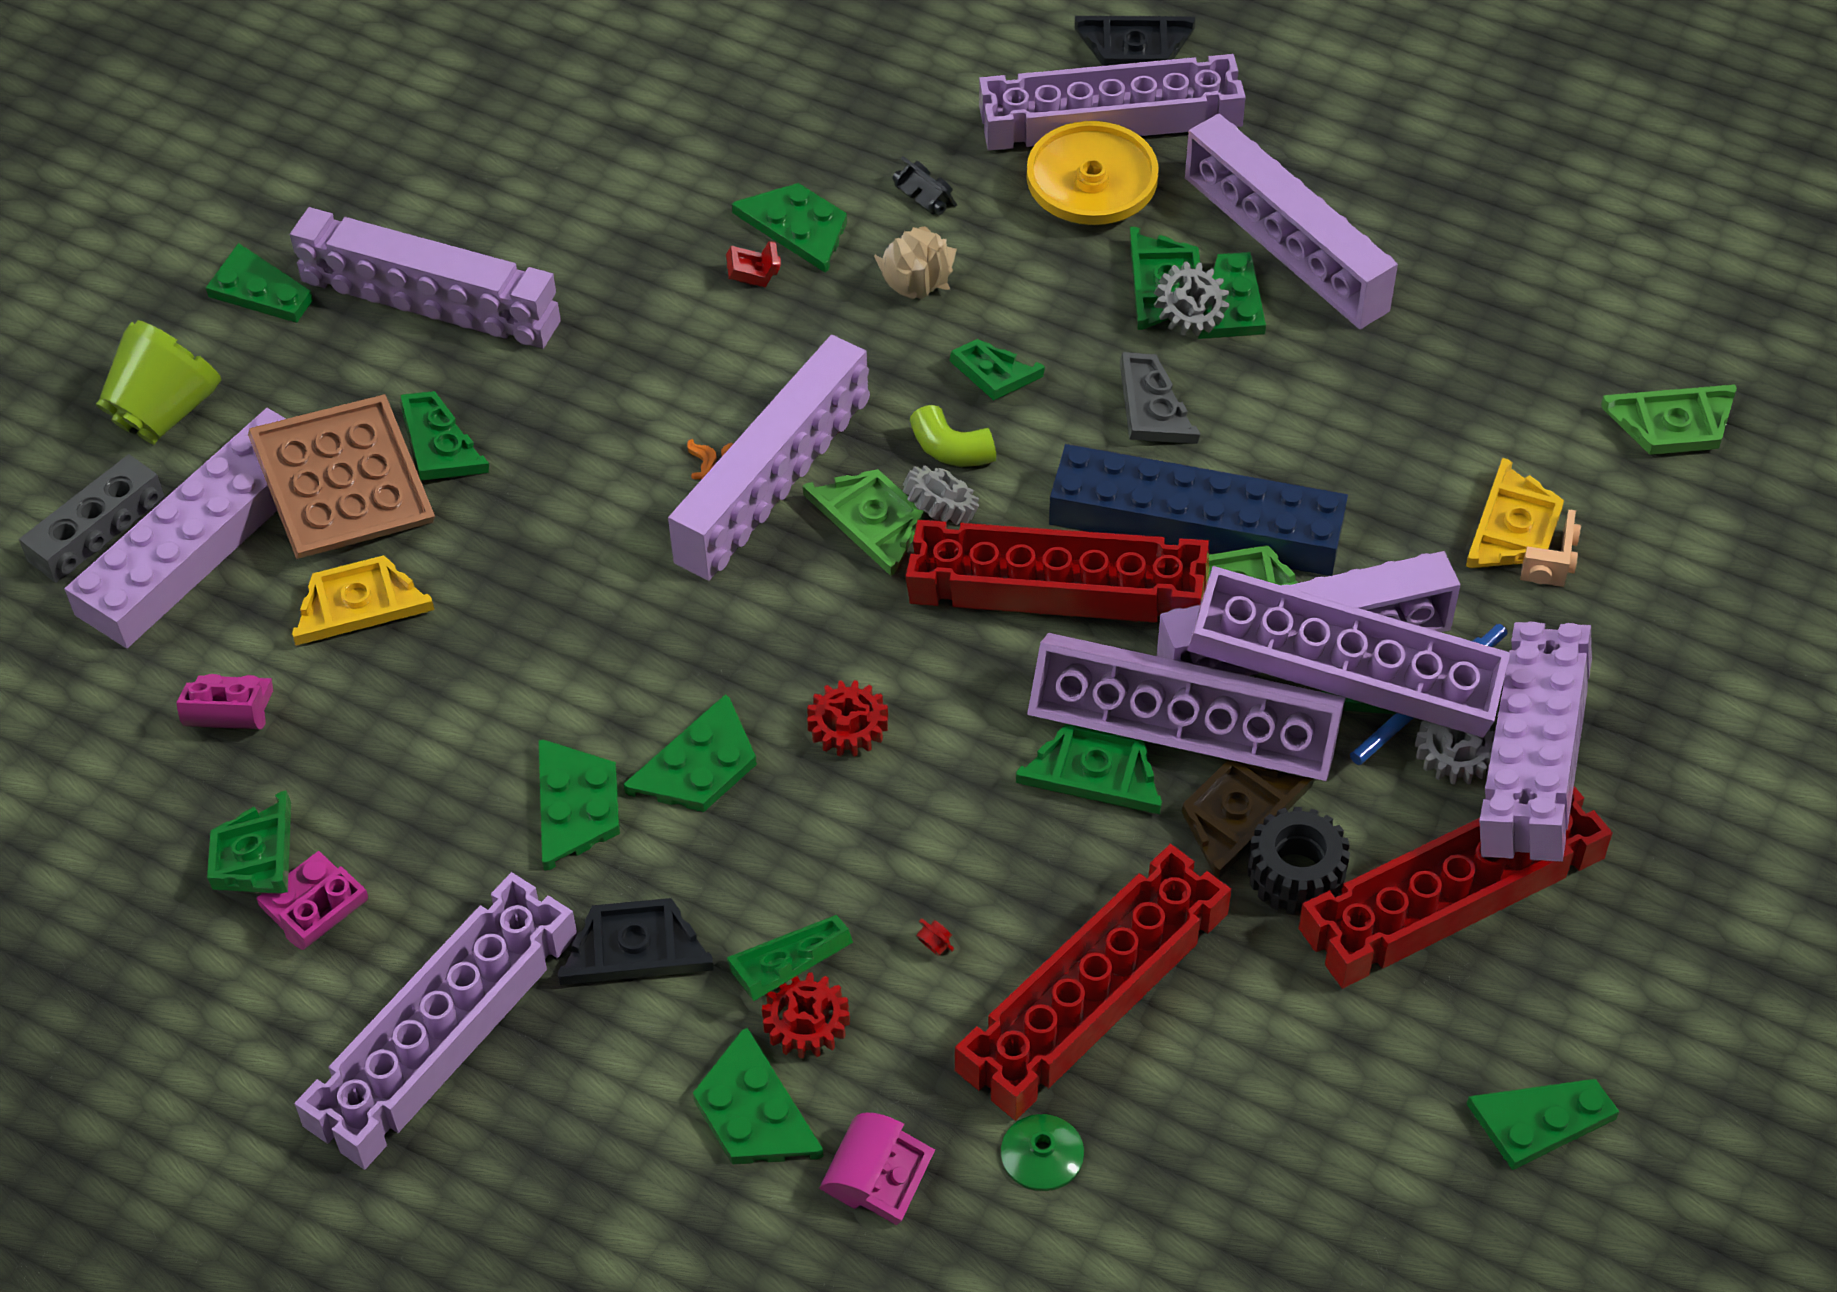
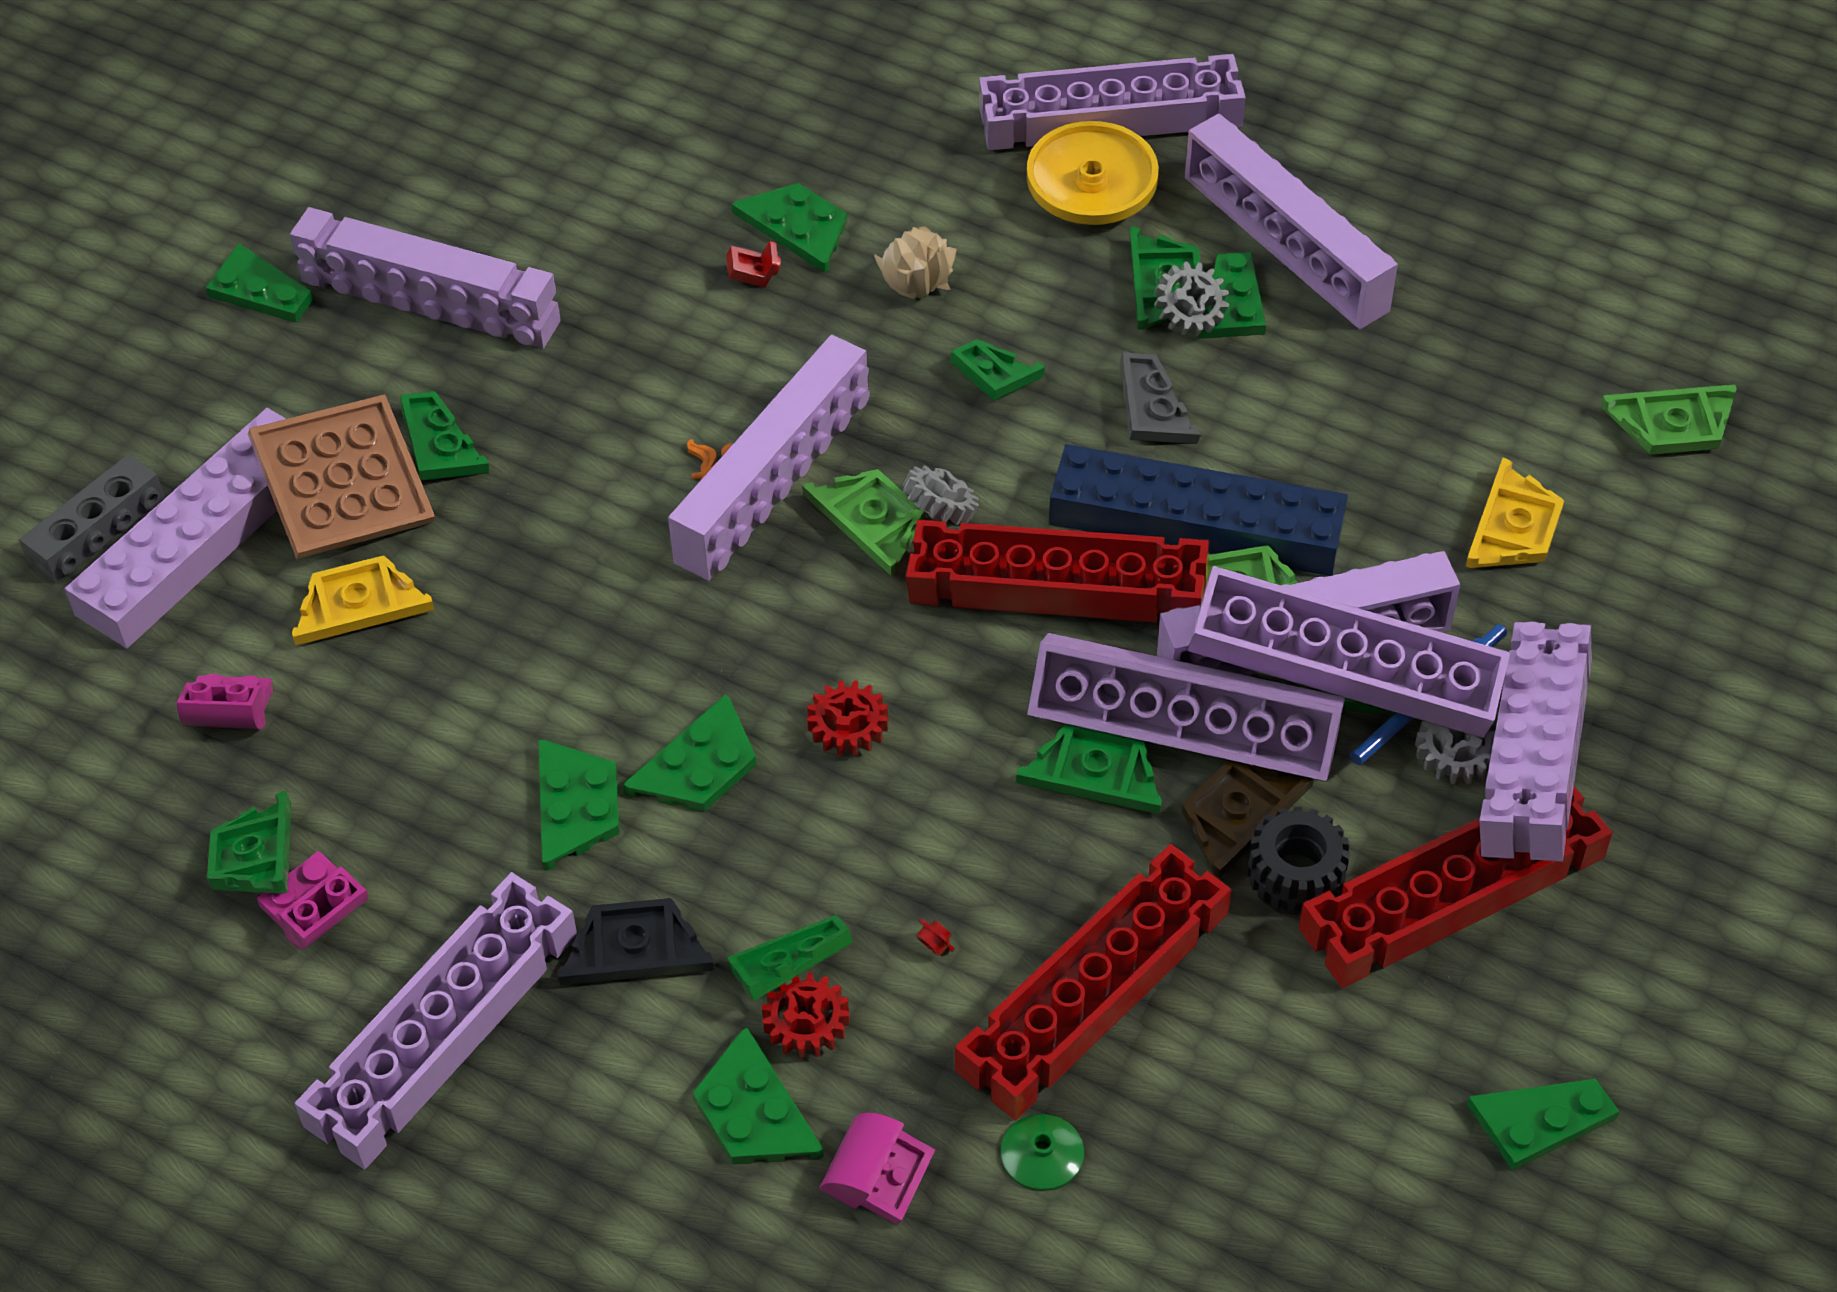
lime cone [96,320,222,445] -> none
black hinge [892,156,957,215] -> none
lime cylinder [909,405,996,467] -> none
black wing [1074,16,1195,66] -> none
light nougat bracket [1520,509,1581,587] -> none

